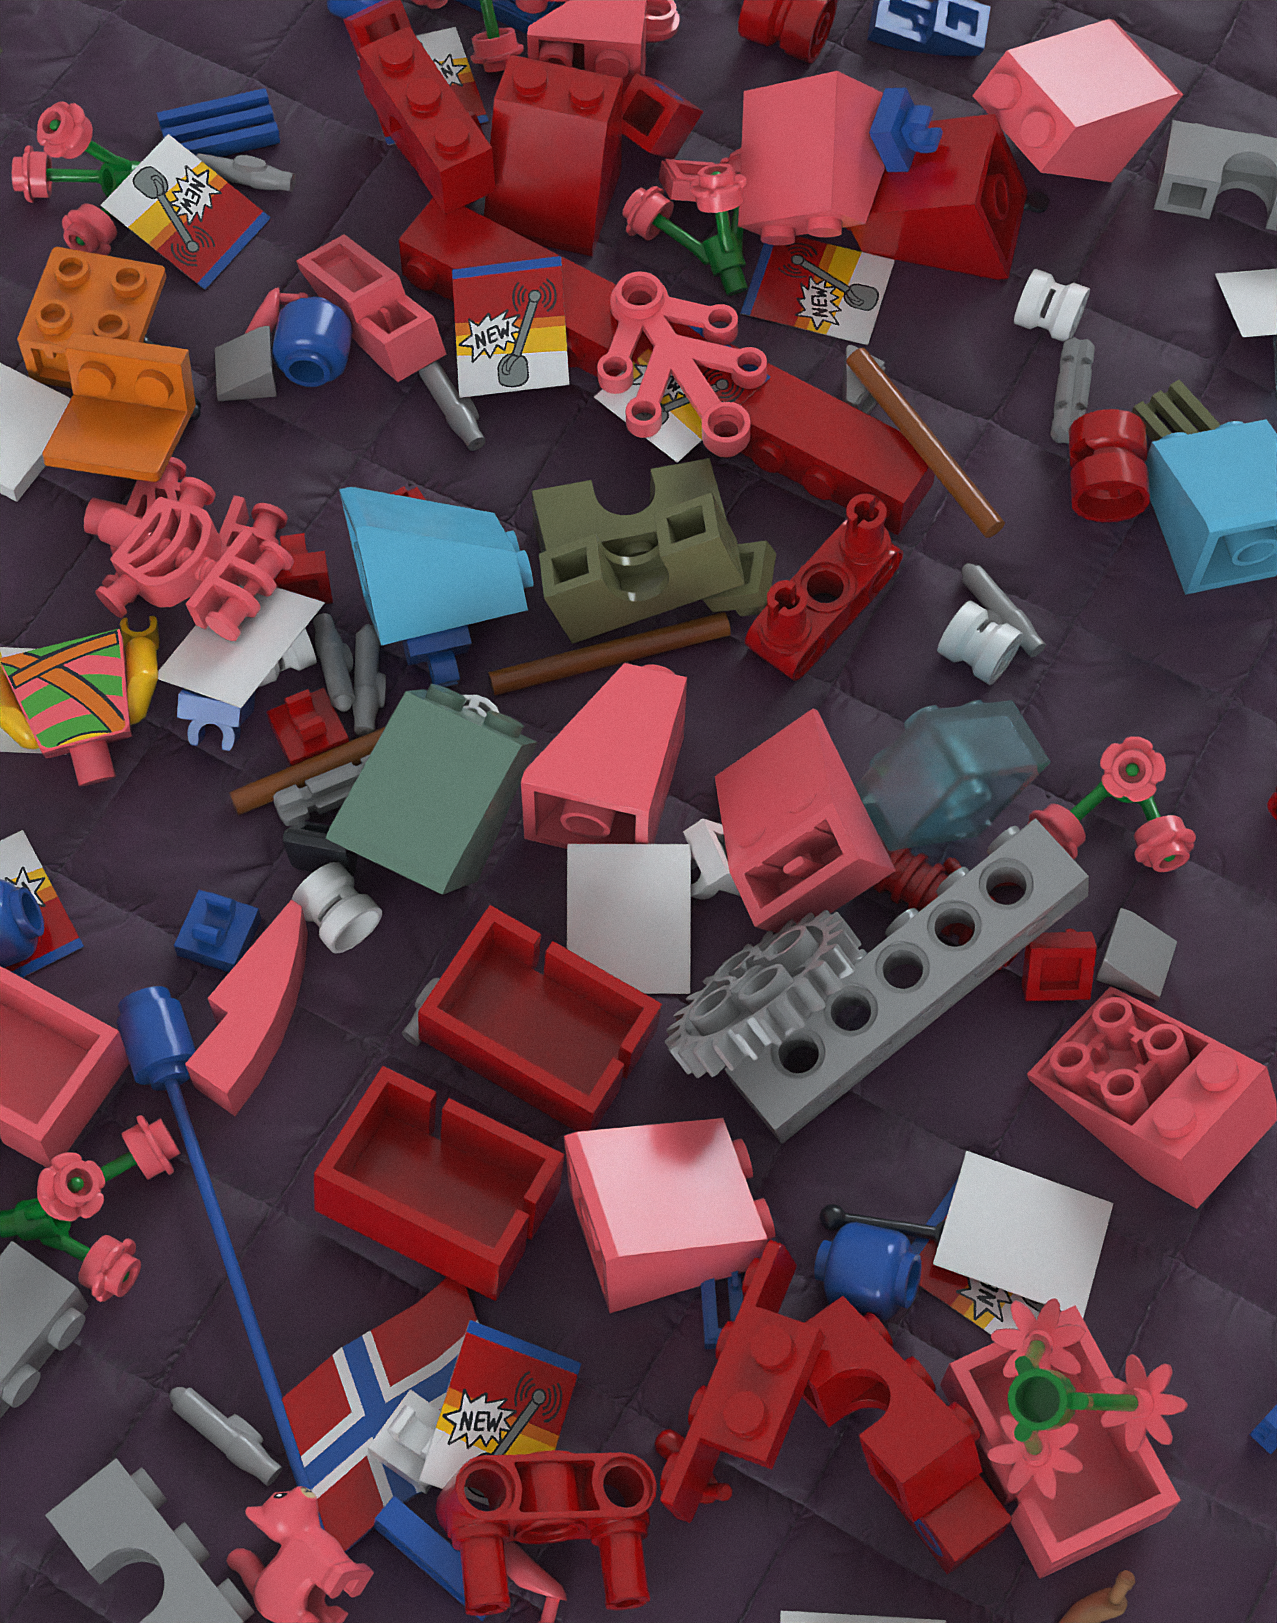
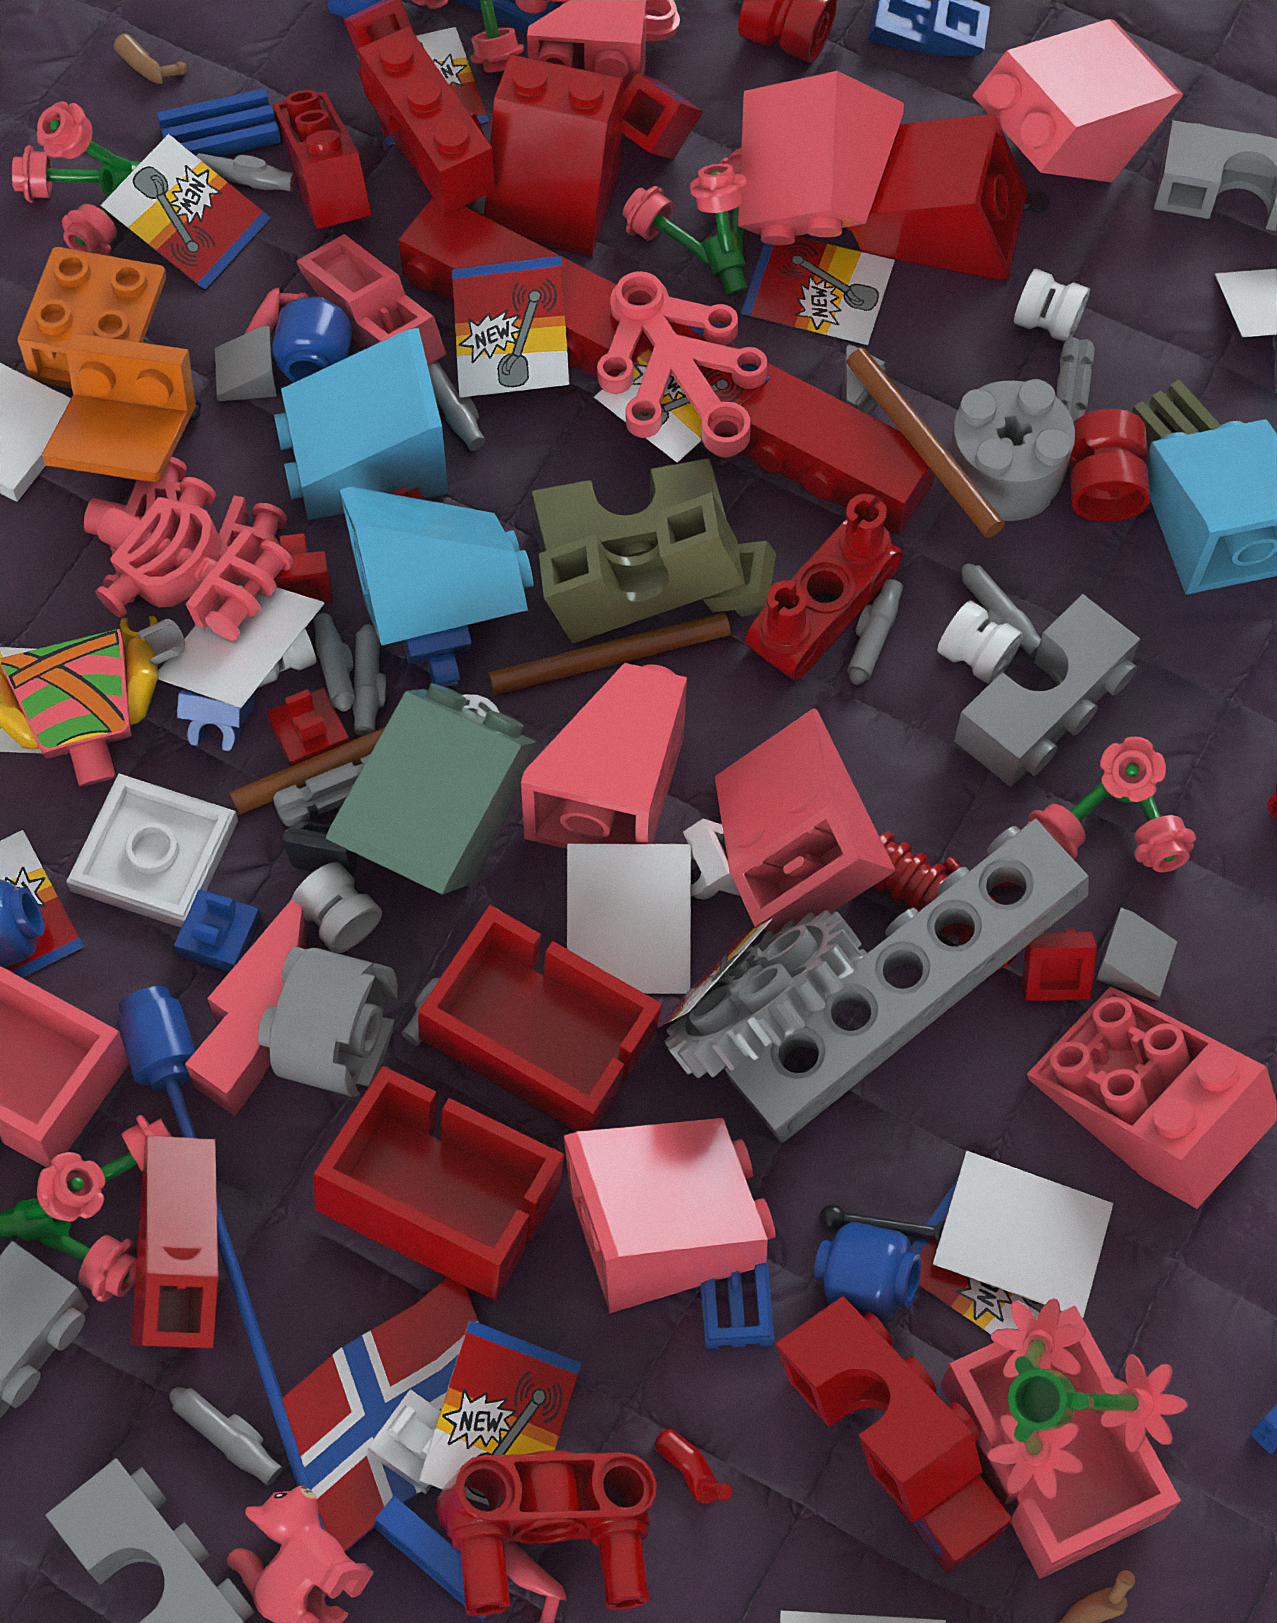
coral tile [658,159,715,202] -> none
red bracket [660,1240,826,1523] -> none
clear light blue brick [855,700,1051,851] -> none
blue tile [869,87,943,172] -> none
none -> white tile [66,773,238,928]
none -> medium nougat piece [114,34,187,84]
none -> slope [130,1135,218,1348]
none -> light grey hand [137,619,185,665]
none -> light grey brick [258,947,398,1097]
none -> red slope [272,90,372,229]
none -> medium azure slope [274,328,449,520]
none -> sticker [658,919,772,1027]
none -> light grey piece [847,579,904,685]
none -> light grey brick [949,379,1075,521]
none -> light grey arch [954,594,1140,787]

